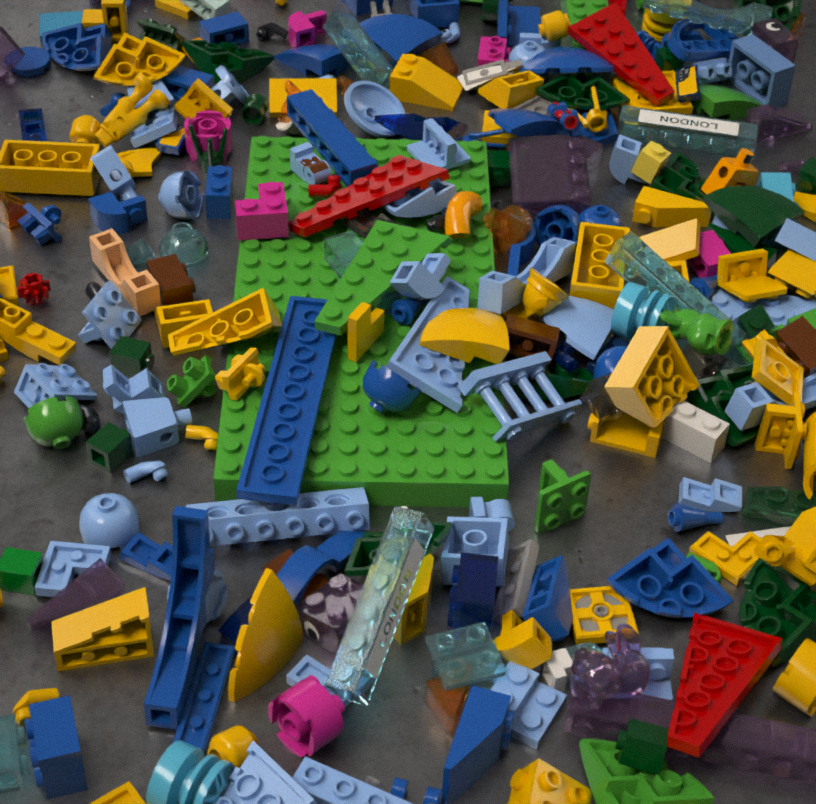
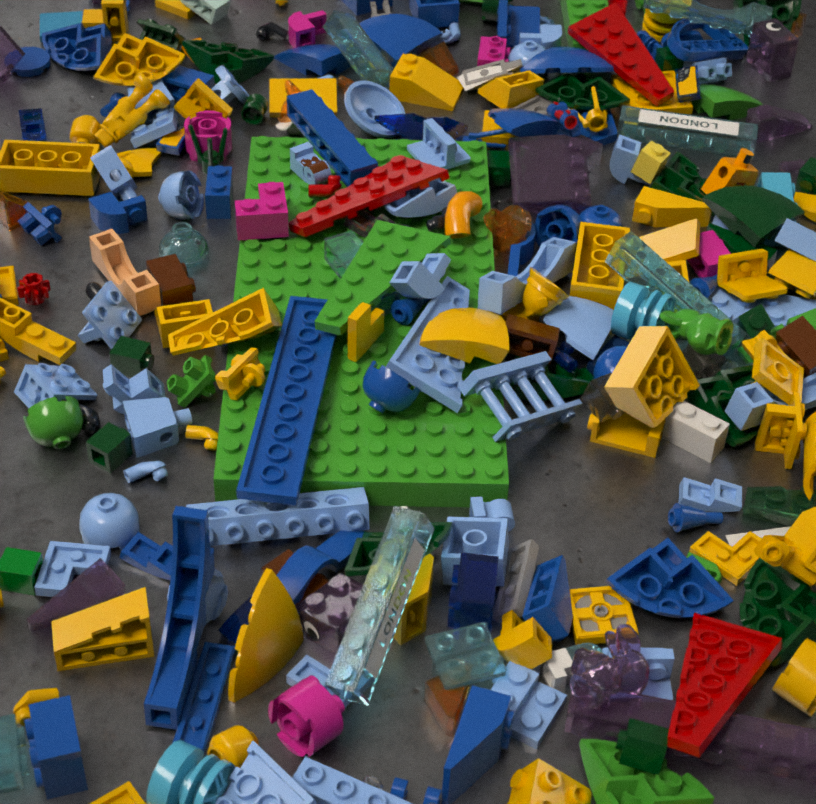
clear light blue slope [126,238,155,268] -> none
blue brick [199,11,249,45] -> none
bright green bracket [534,459,591,534] -> none
yellow head [538,10,570,42] -> none
medium blue brick [727,34,796,110] -> none

